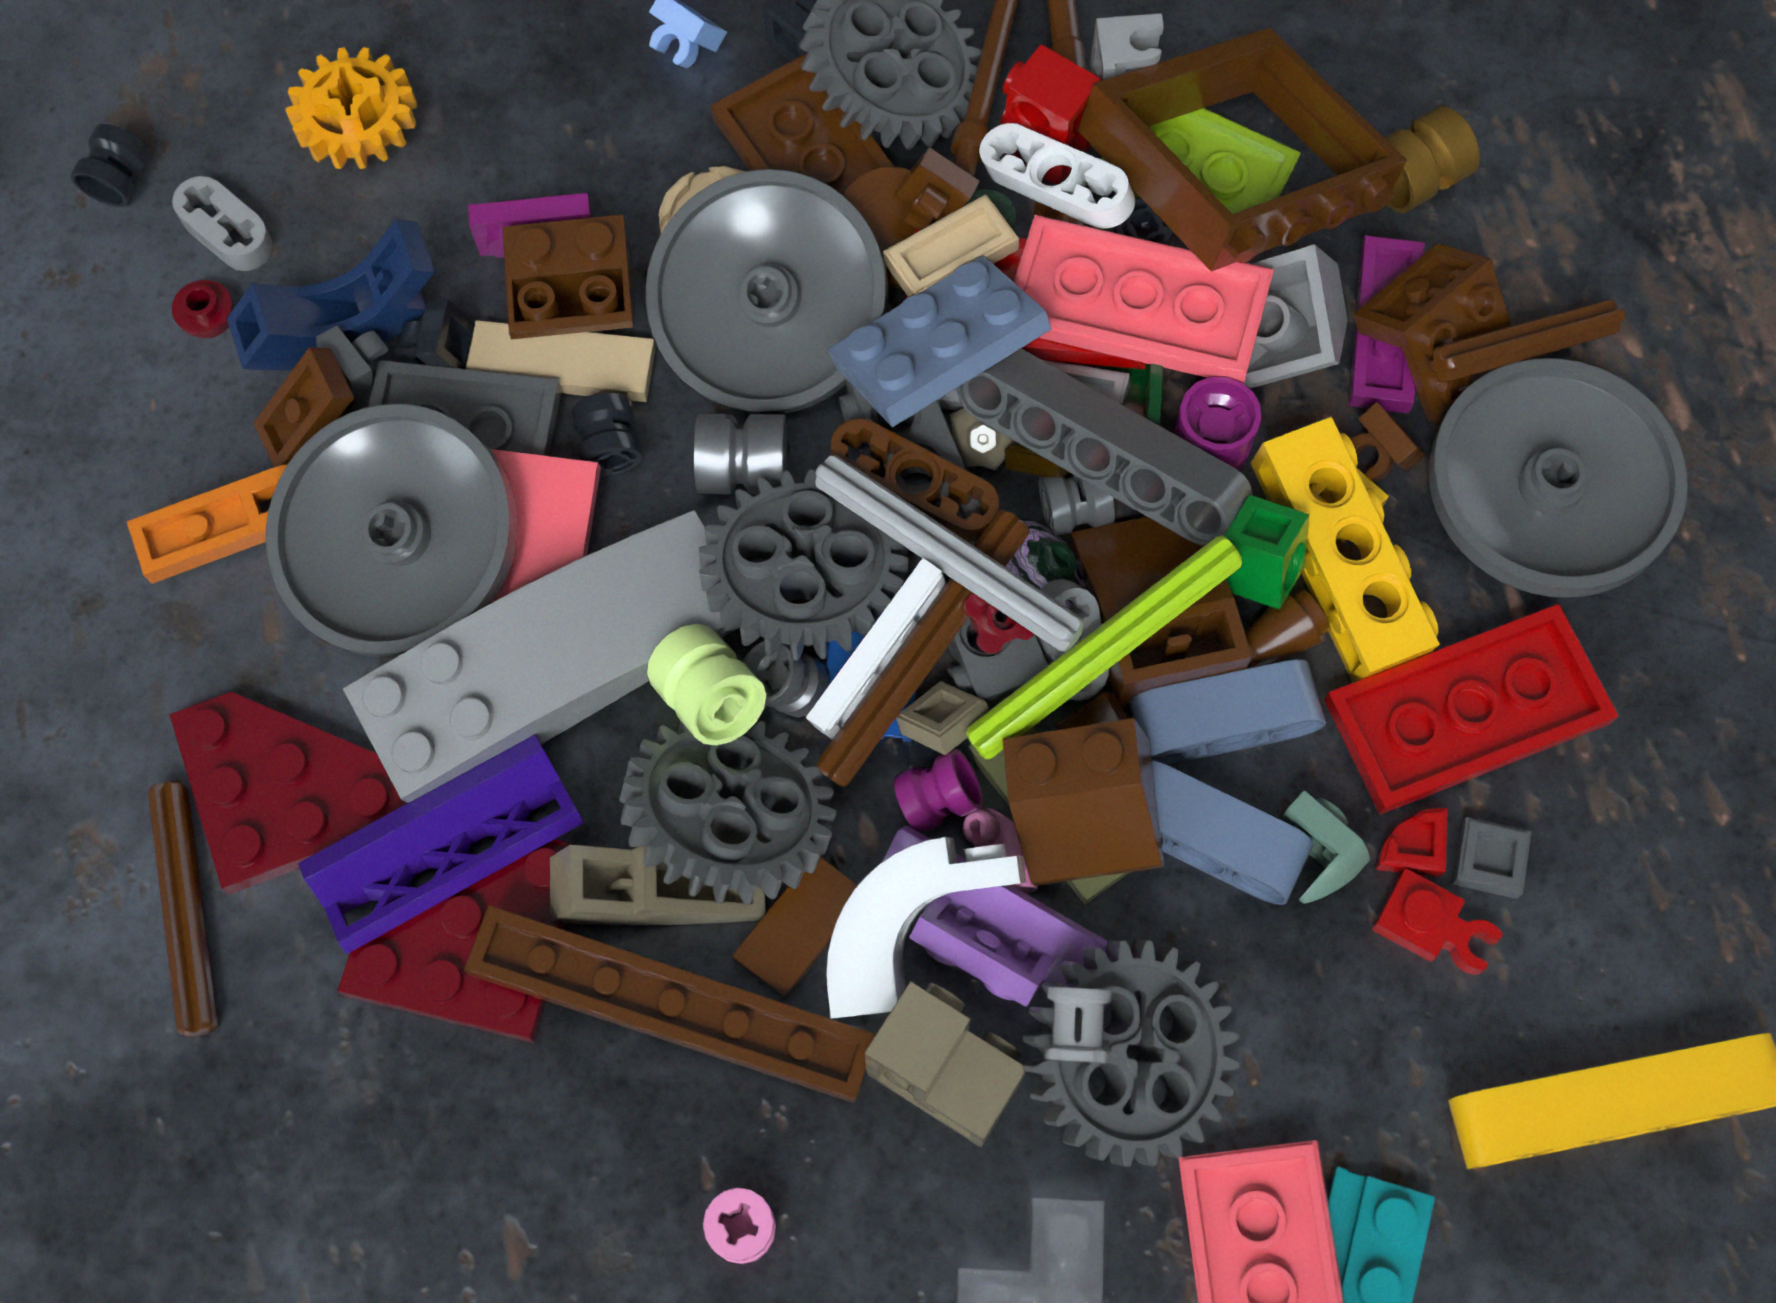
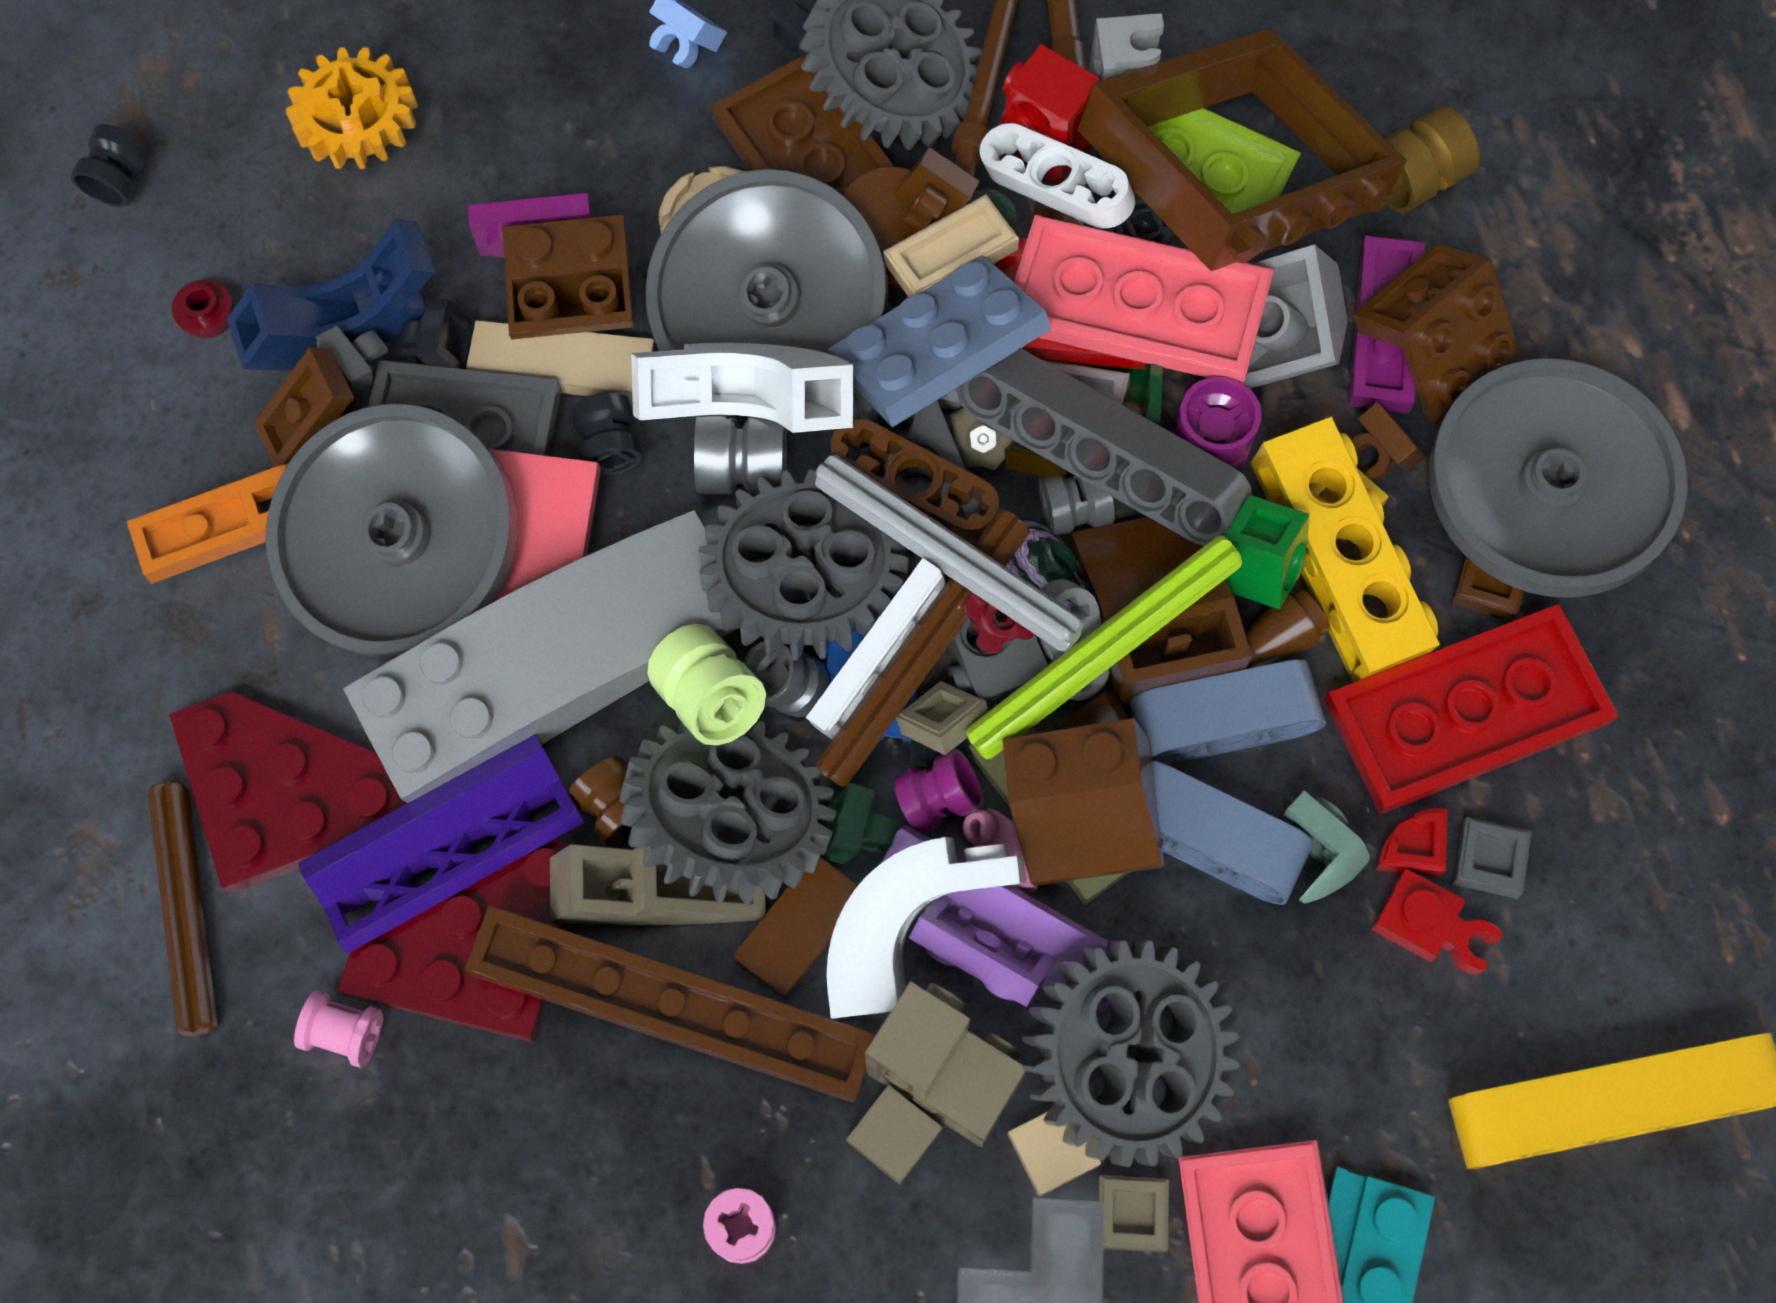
light grey beam [172,176,274,271] -> none
light grey bush [1045,987,1111,1063] -> none
reddish brown axle [1429,299,1626,382] -> none
none -> bright pink bush [294,990,384,1068]
none -> reddish brown wheel [568,756,632,847]
none -> white arch [631,343,853,433]
none -> clear green tile [821,783,898,865]
none -> dark tan tile [846,1085,942,1185]
none -> tan tile [1007,1112,1101,1197]
none -> dark tan tile [1096,1175,1169,1252]
none -> reddish brown tile [1451,555,1524,622]

